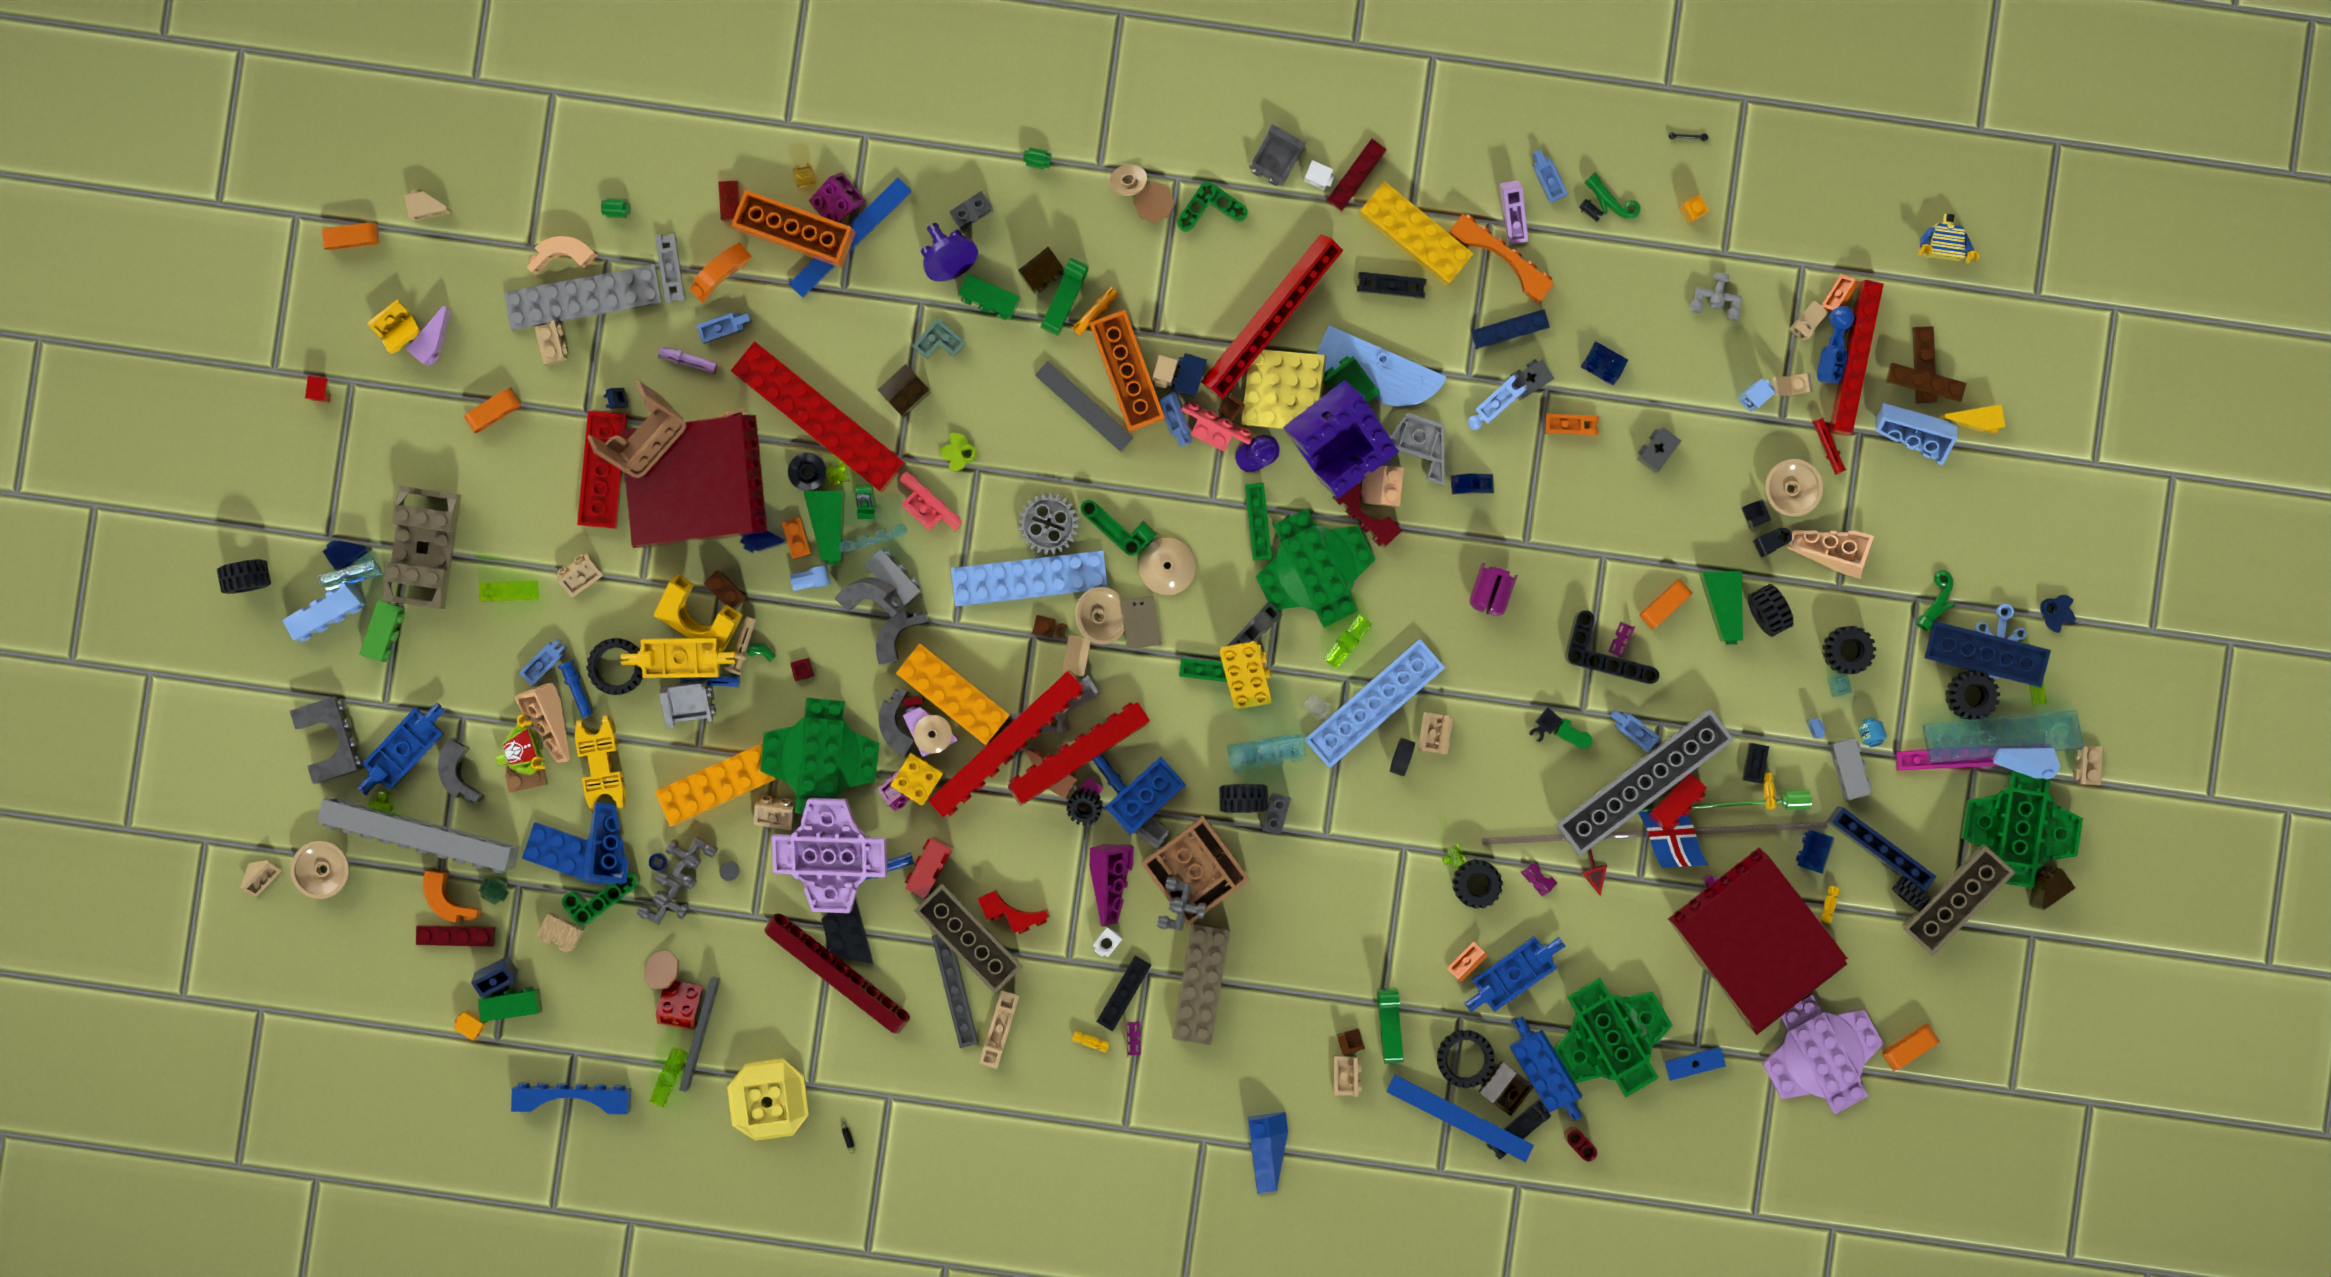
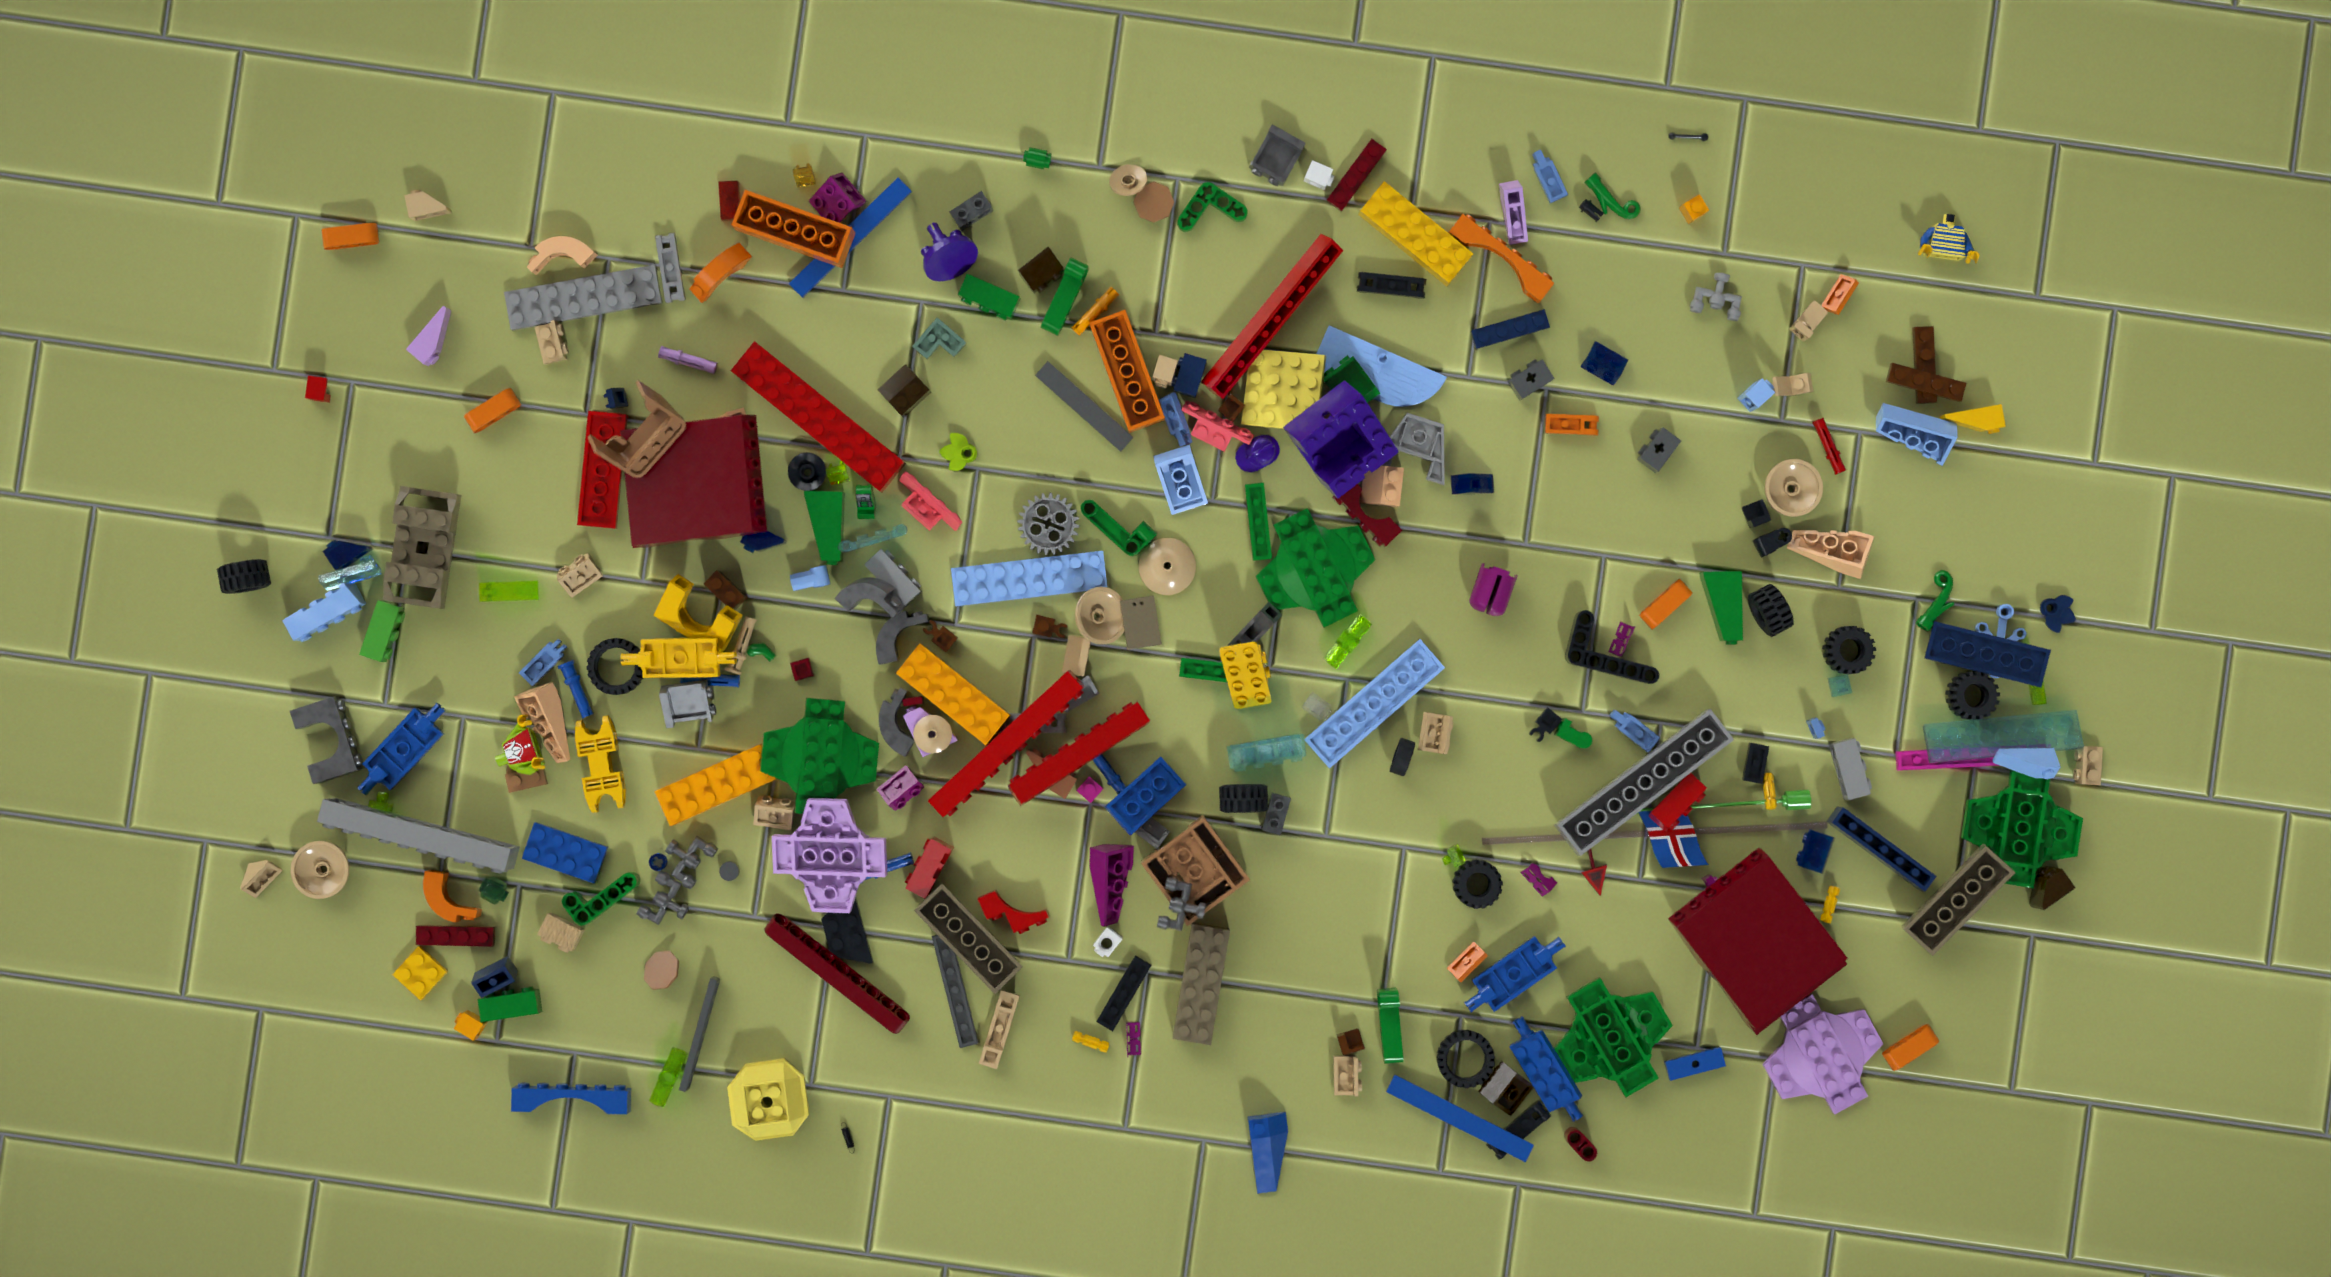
yellow bracket [367,299,420,354] -> none
flat silver arch [438,738,484,803] -> none
blue wedge [582,802,628,884] -> none
green brick [601,198,631,218] -> none
red bracket [656,981,703,1030] -> none
medium blue hinge [696,312,752,344] -> none
orange plate [782,517,812,560] -> none
yellow bracket [891,752,945,806] -> none
black tyre [1066,788,1103,826] -> none
light blue plate [1468,374,1528,430] -> none
blue beam [1817,306,1855,383] -> none
red brick [1829,280,1884,436] -> none
dark azure head [1859,718,1887,747] -> none
black tyre [1892,877,1930,911] -> none
none -> yellow plate [392,946,448,1001]
none -> reddish brown plate [923,620,958,653]
none -> light blue slope [1153,444,1208,515]

